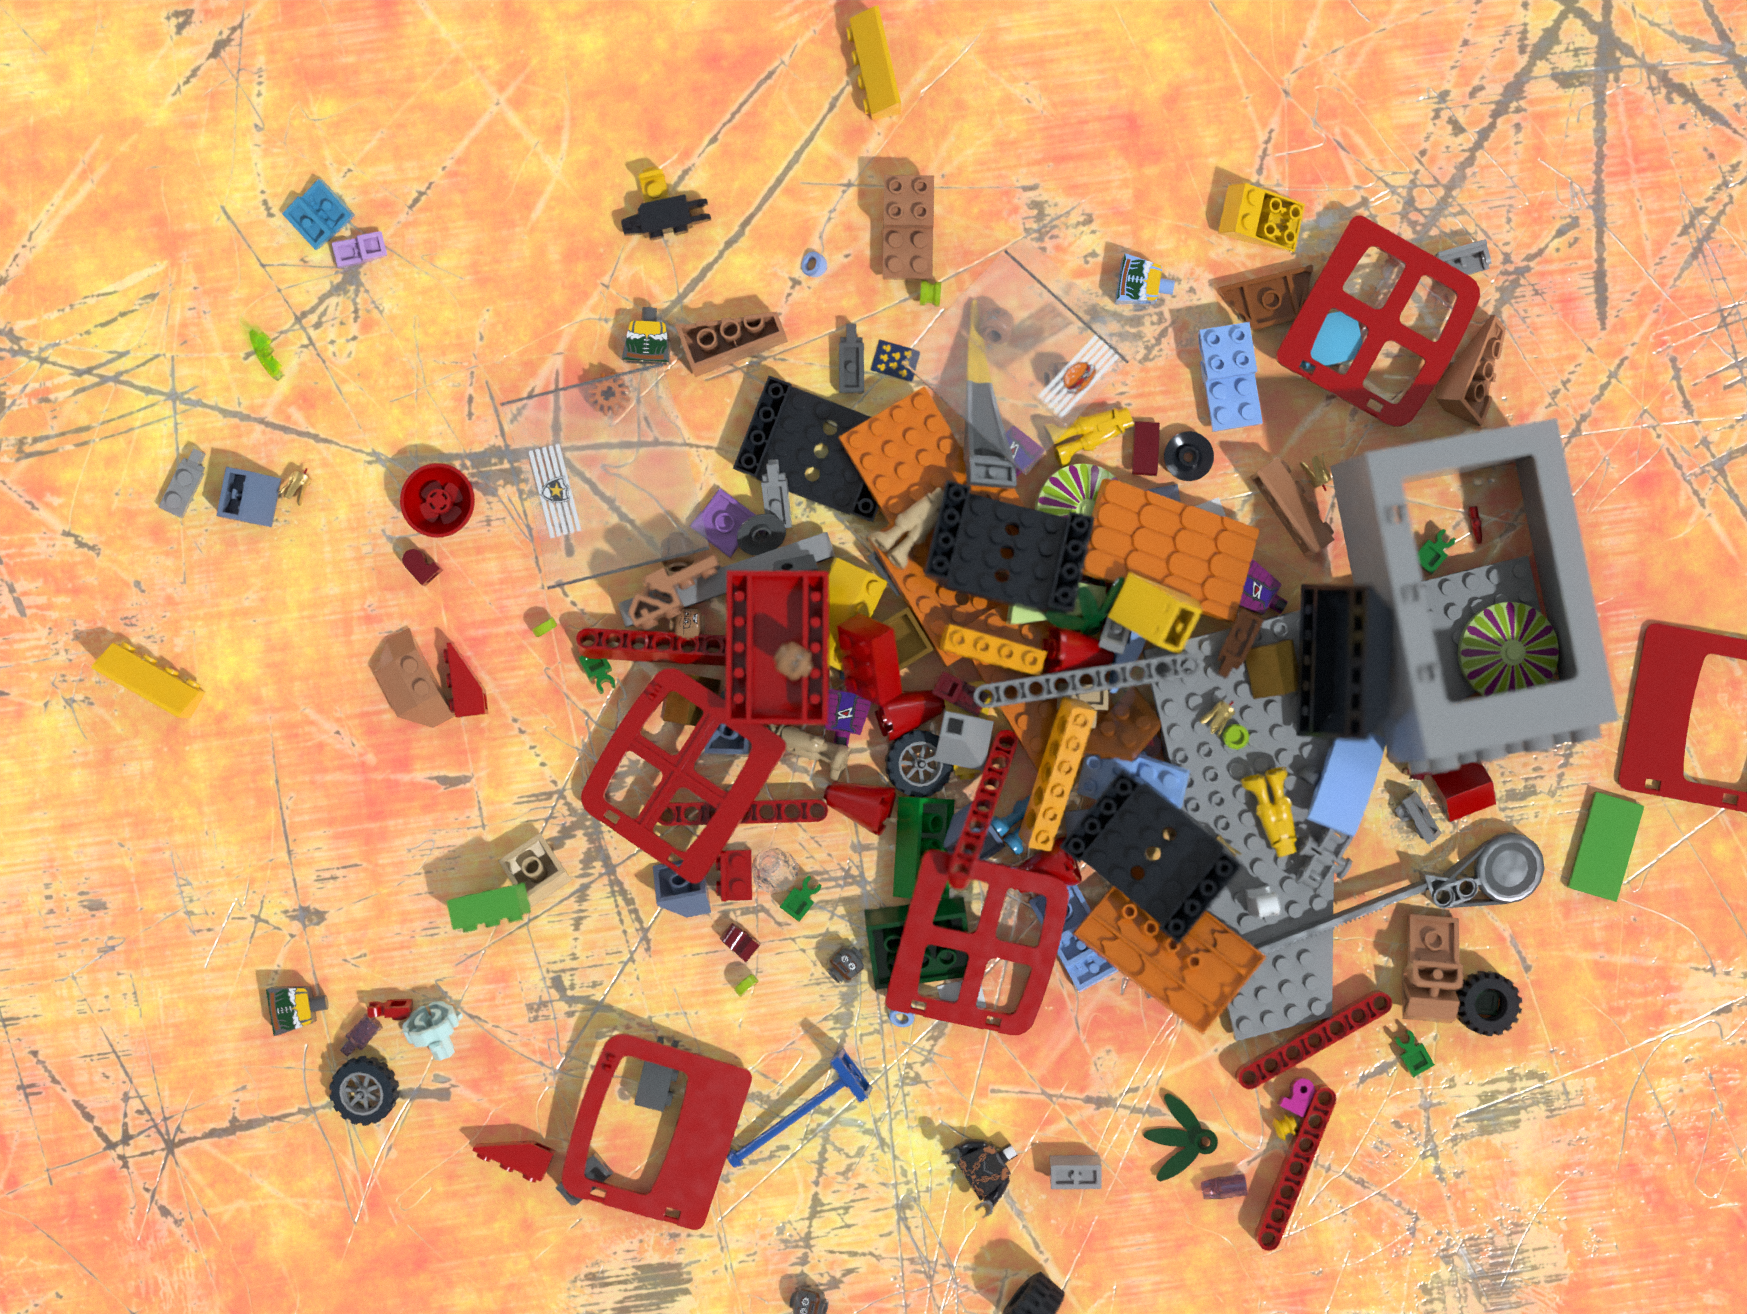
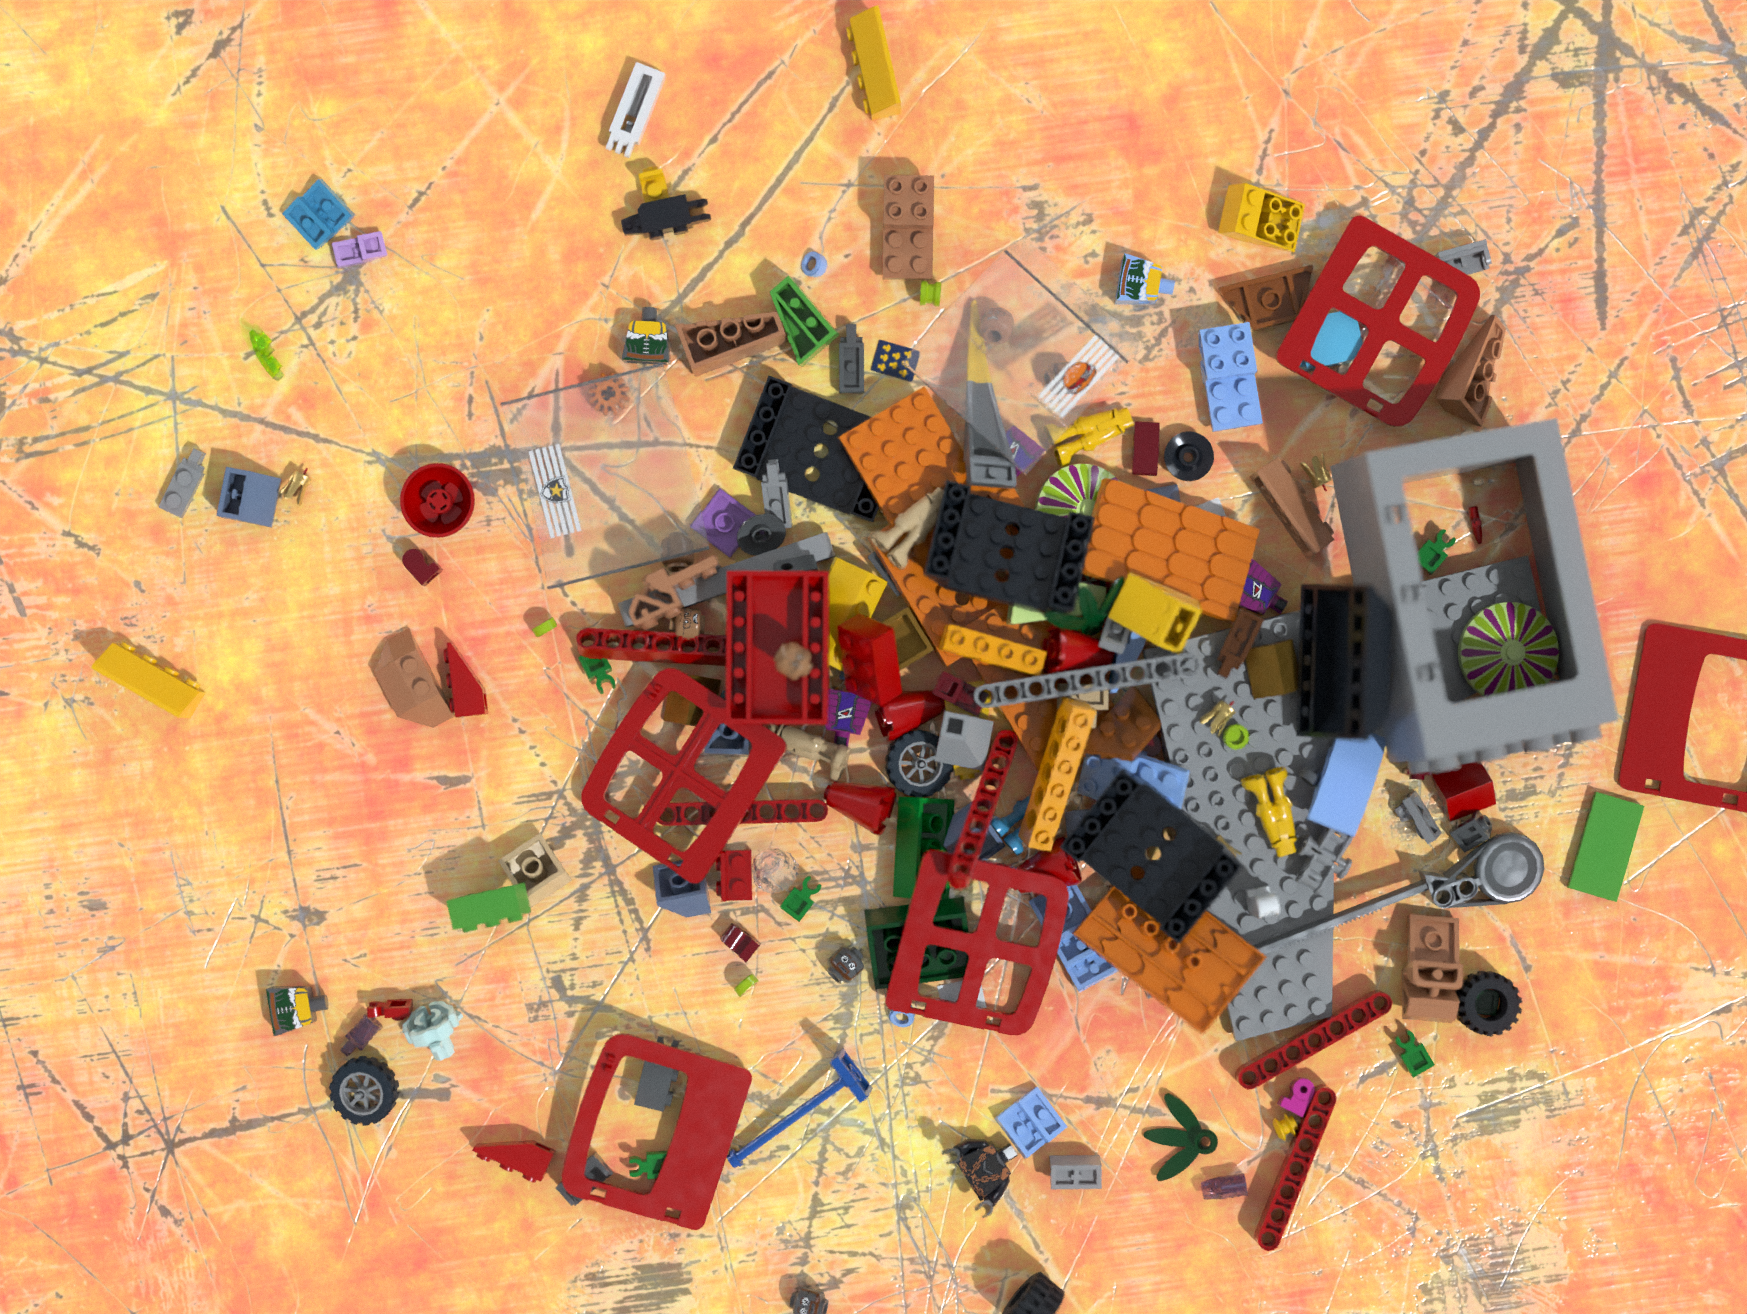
none -> white hinge [606,62,666,158]
none -> green plate [629,1151,667,1179]
none -> bright green wedge [770,275,840,367]
none -> light blue slope [994,1087,1067,1159]
none -> dark grey bracket [1450,810,1492,853]

